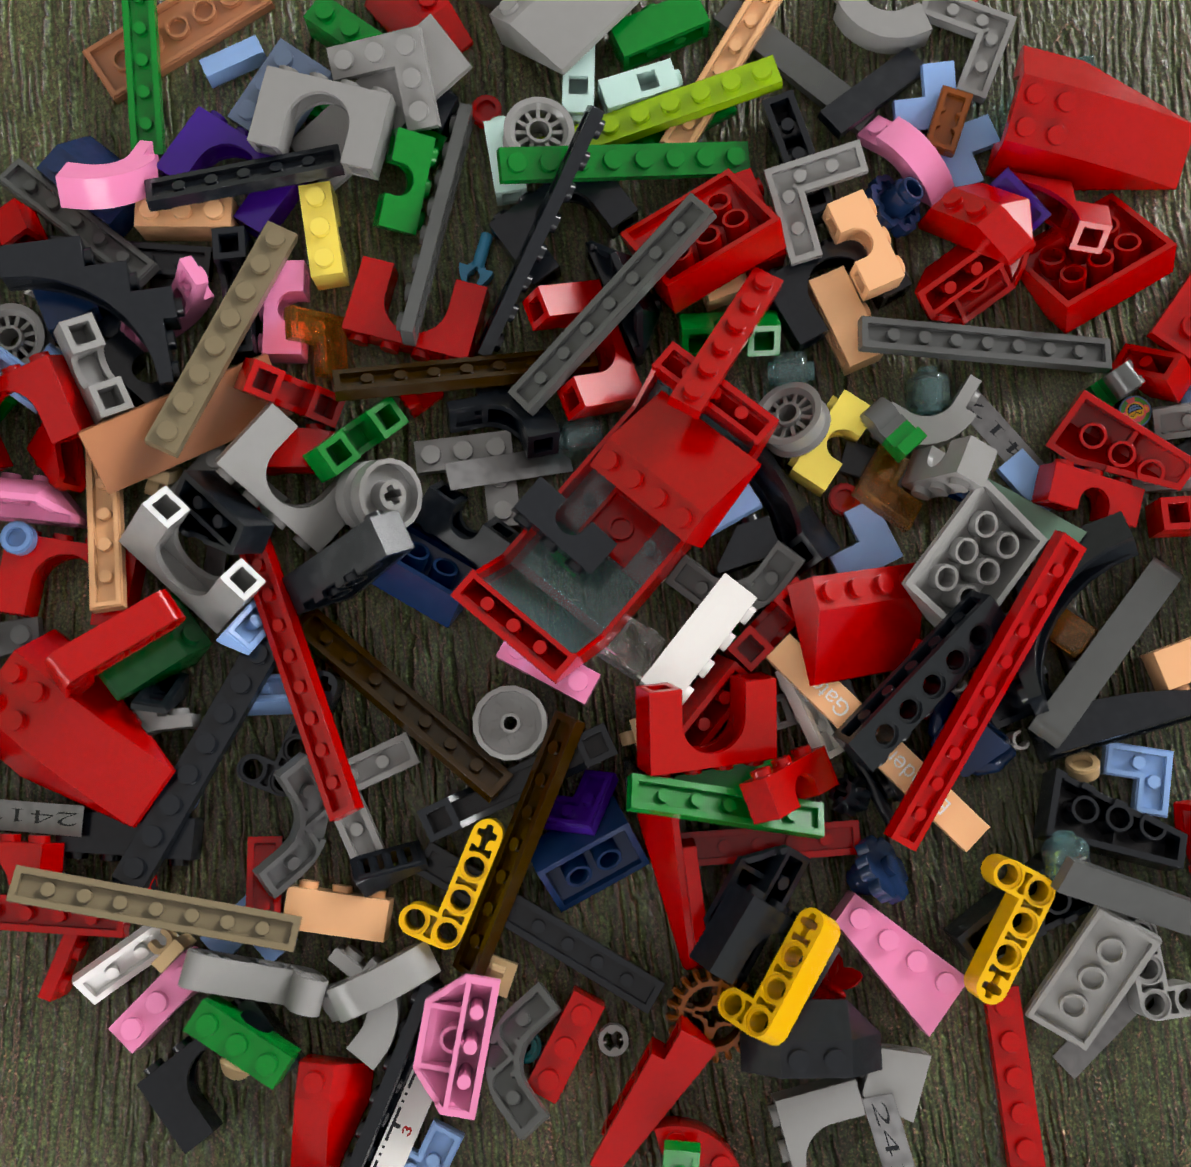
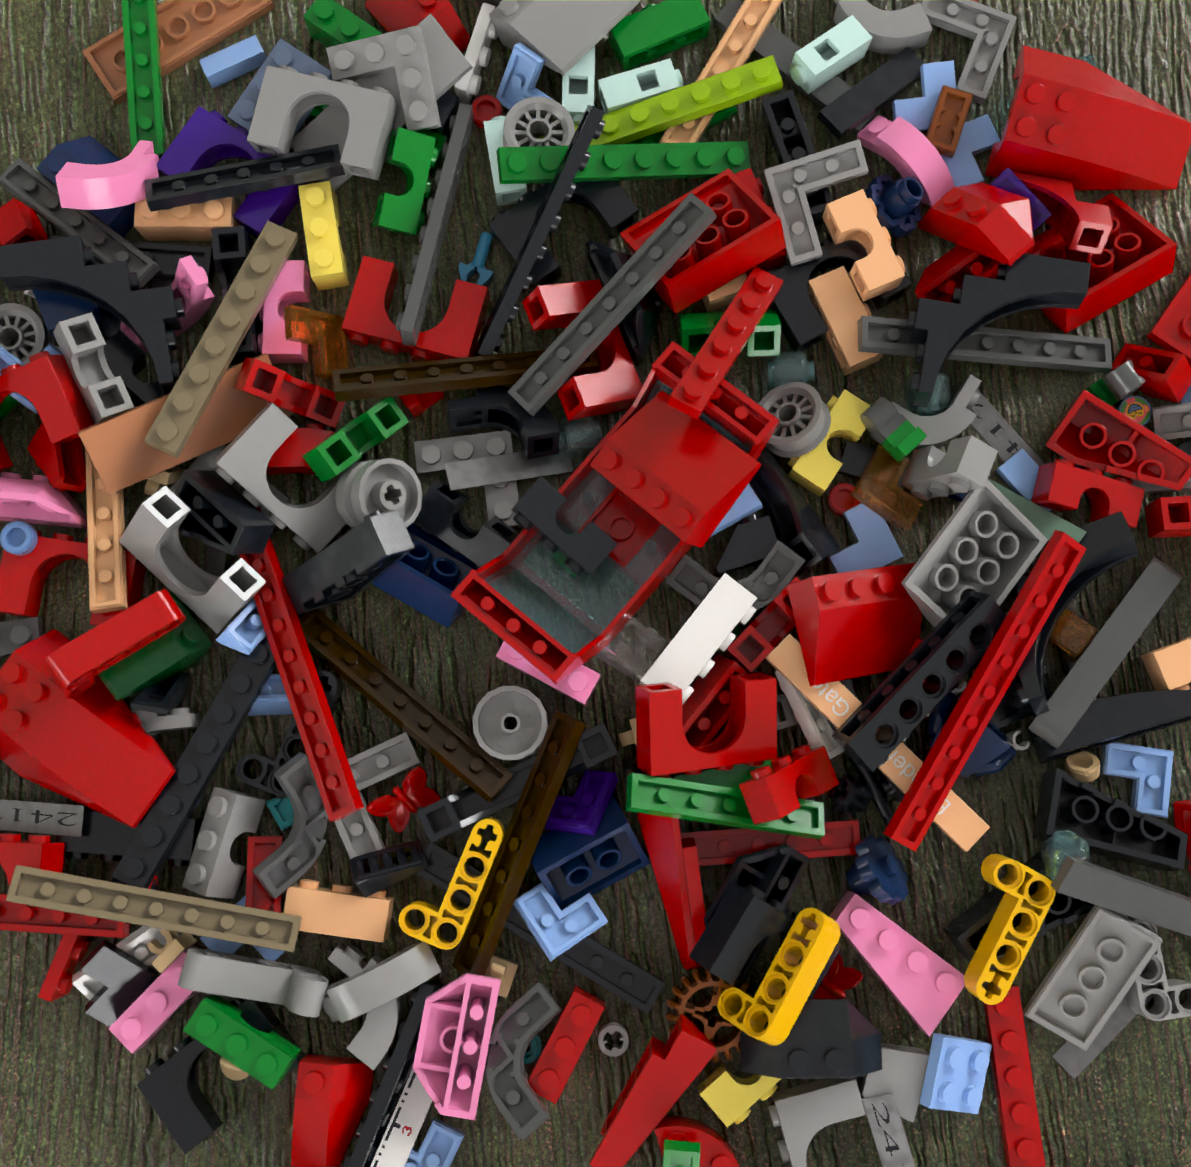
none -> tile [80,939,160,1027]
none -> light grey arch [182,787,266,900]
none -> teal tile [265,797,294,831]
none -> red piece [366,766,440,833]
none -> white plate [454,2,498,105]
none -> light blue tile [495,42,553,123]
none -> light blue tile [513,883,608,962]
none -> light yellow arch [697,1064,781,1128]
none -> light aqua brick [788,15,873,94]
none -> black arch [906,253,1091,407]
none -> light blue plate [919,1033,992,1114]

